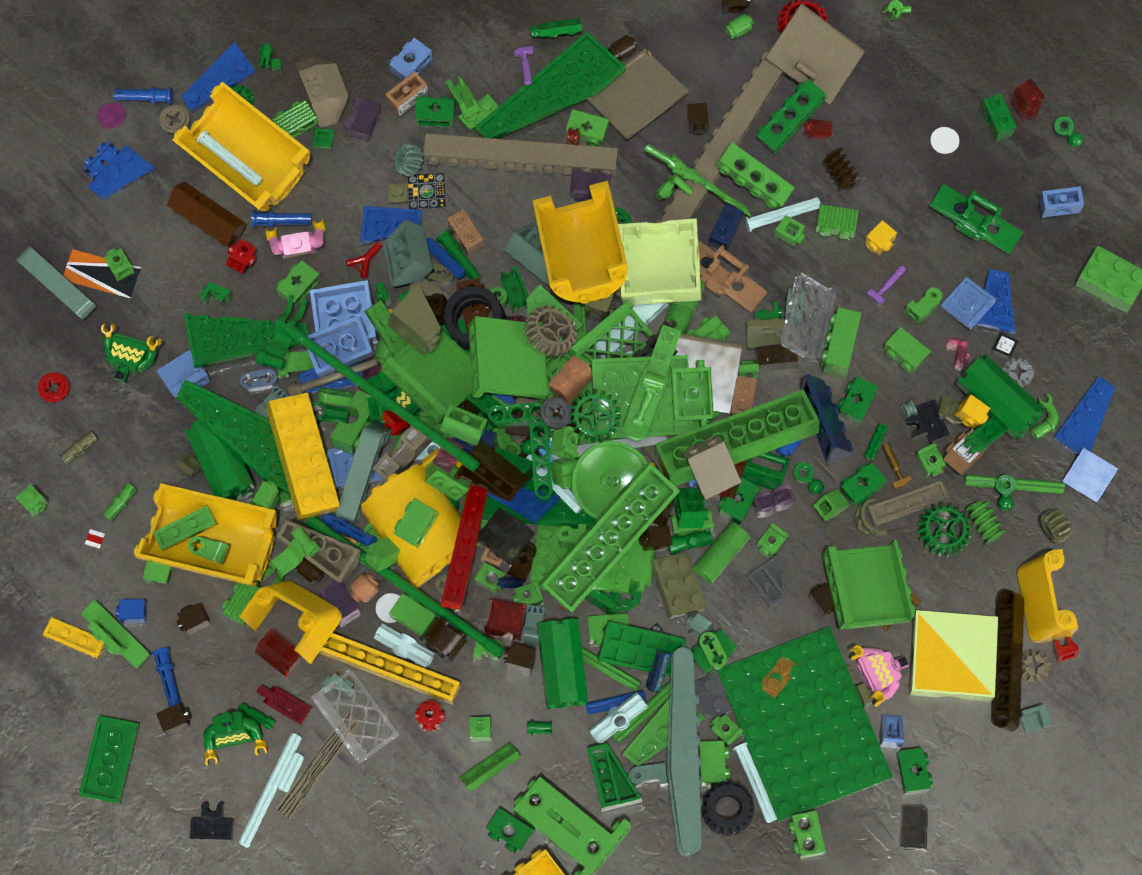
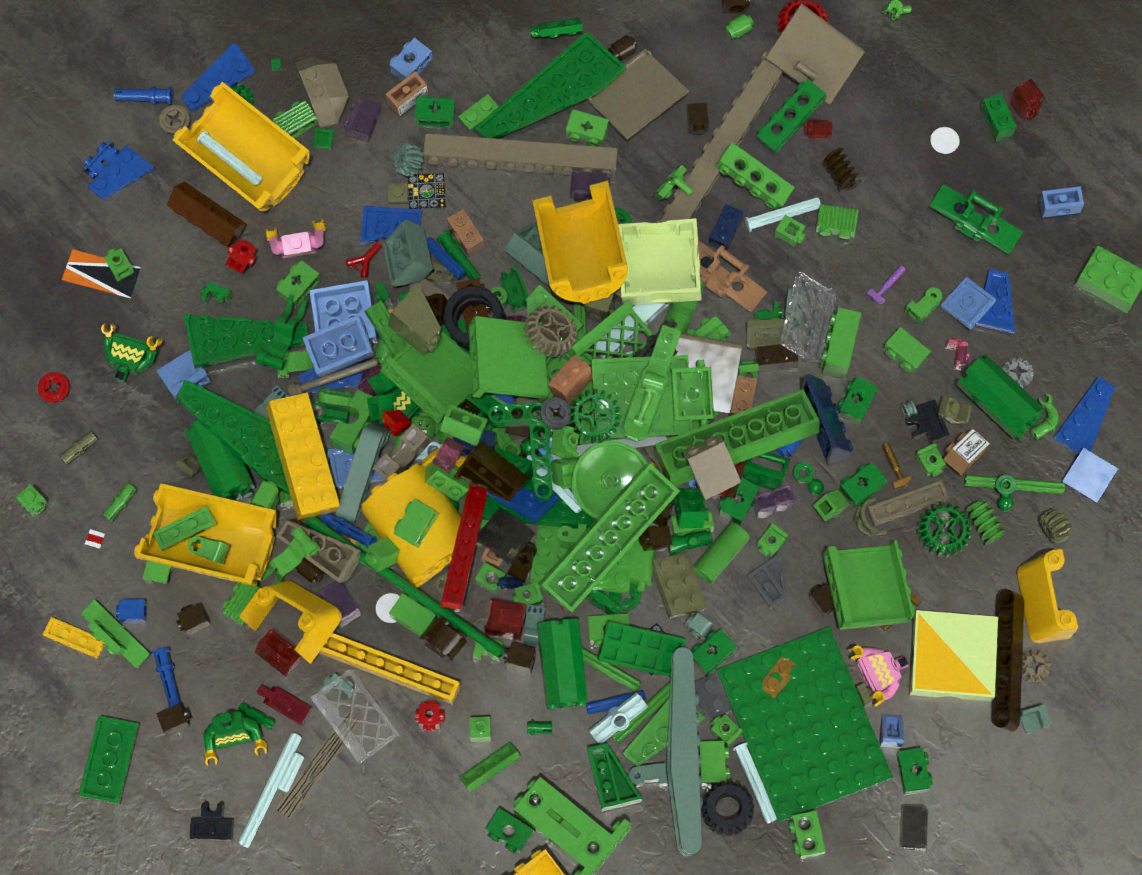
sand green beam [15,246,97,321] -> none
flat silver sticker [97,102,126,129] -> none
sand blue beam [240,369,278,392] -> none
blue pin [252,210,311,228] -> none
green pin [258,43,274,69] -> none
green piece [286,325,480,472] -> none
nougat head [349,572,379,602] -> none
light aqua piece [374,623,435,669] -> none
bright green hinge [445,76,482,119] -> none
medium lavender piece [514,46,533,85] -> none
clear red bush [567,127,580,145] -> none
bright green sword [645,144,751,217] -> none
dark blue slope [646,649,672,692] -> none
bright green beam [699,632,727,670] -> none
green axle [864,423,888,461] -> none
yellow brick [865,220,897,255] -> none
yellow brick [954,395,990,428] -> none
green hinge [964,416,1007,454] -> none
tile [992,332,1018,359] -> none
green plate [1054,115,1083,147] -> none
red tile [1054,636,1079,663] -> none

